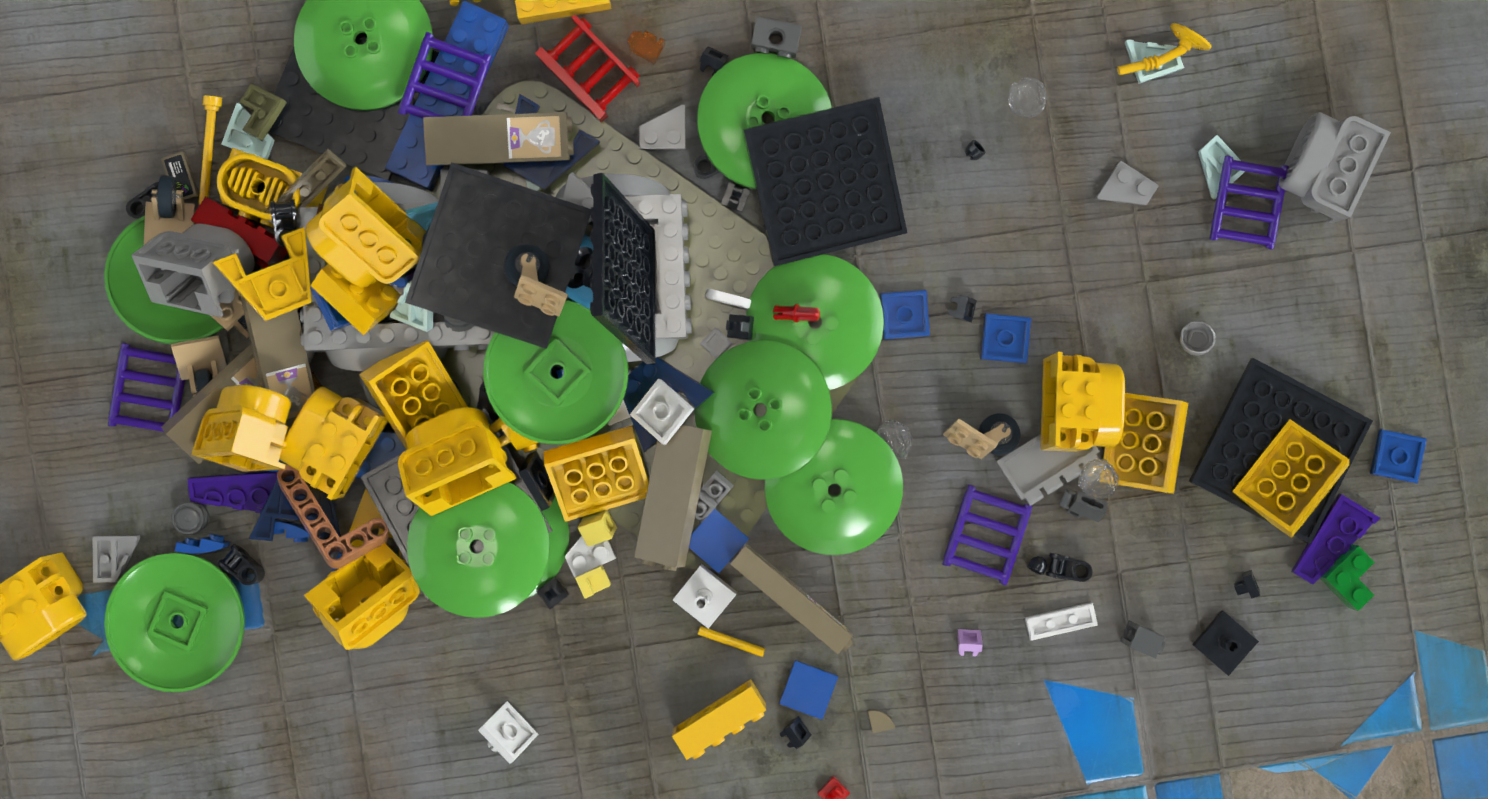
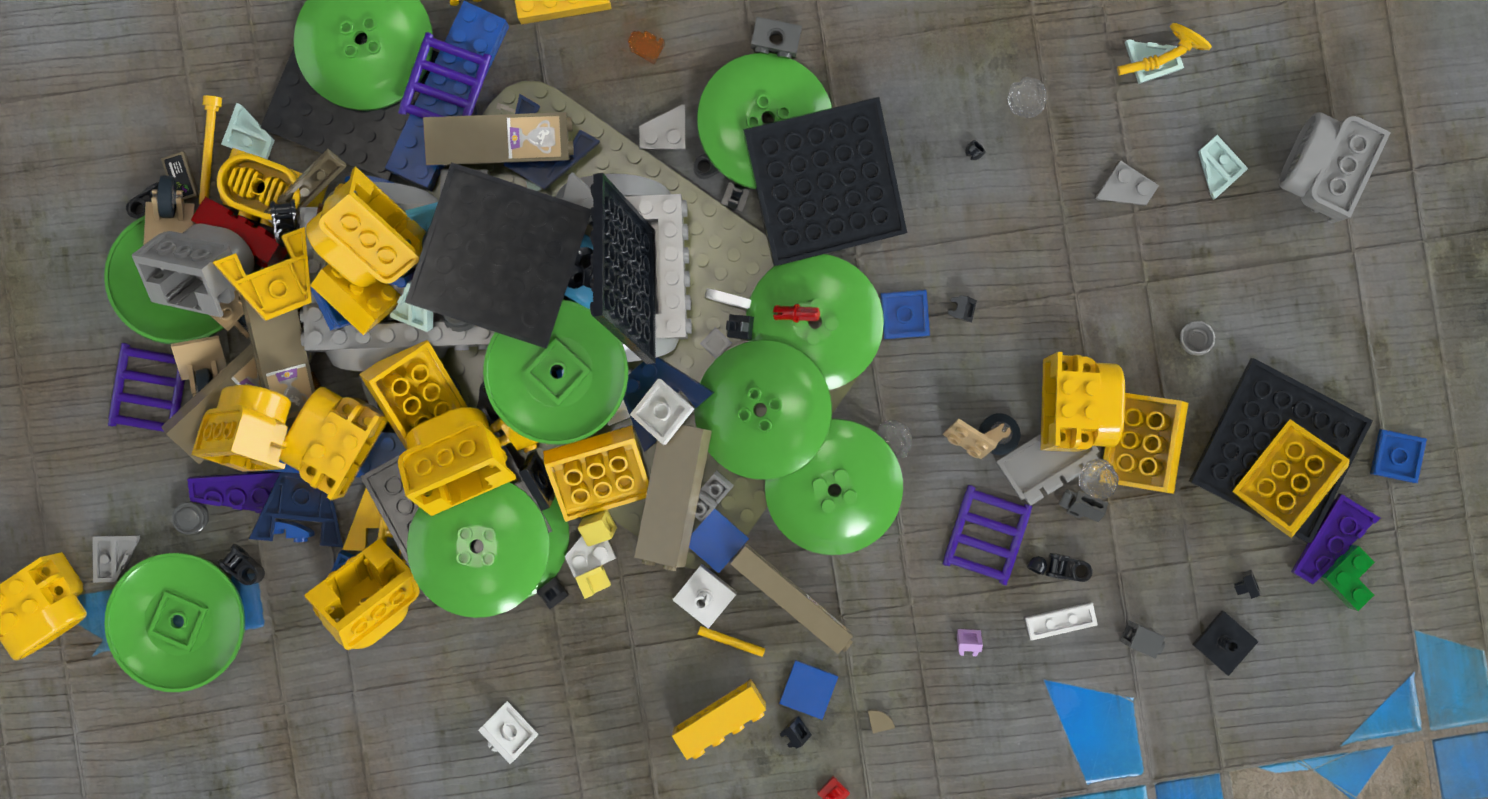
blue slope [175,534,230,553] -> none
olive tile [239,83,287,141] -> none
nougat beam [277,465,389,569] -> none
plate [504,244,568,317] -> none
red fence [535,14,640,122] -> none
black tile [700,47,729,76] -> none
blue tile [980,313,1031,363] -> none
dark purple bar [1209,155,1289,250] -> none

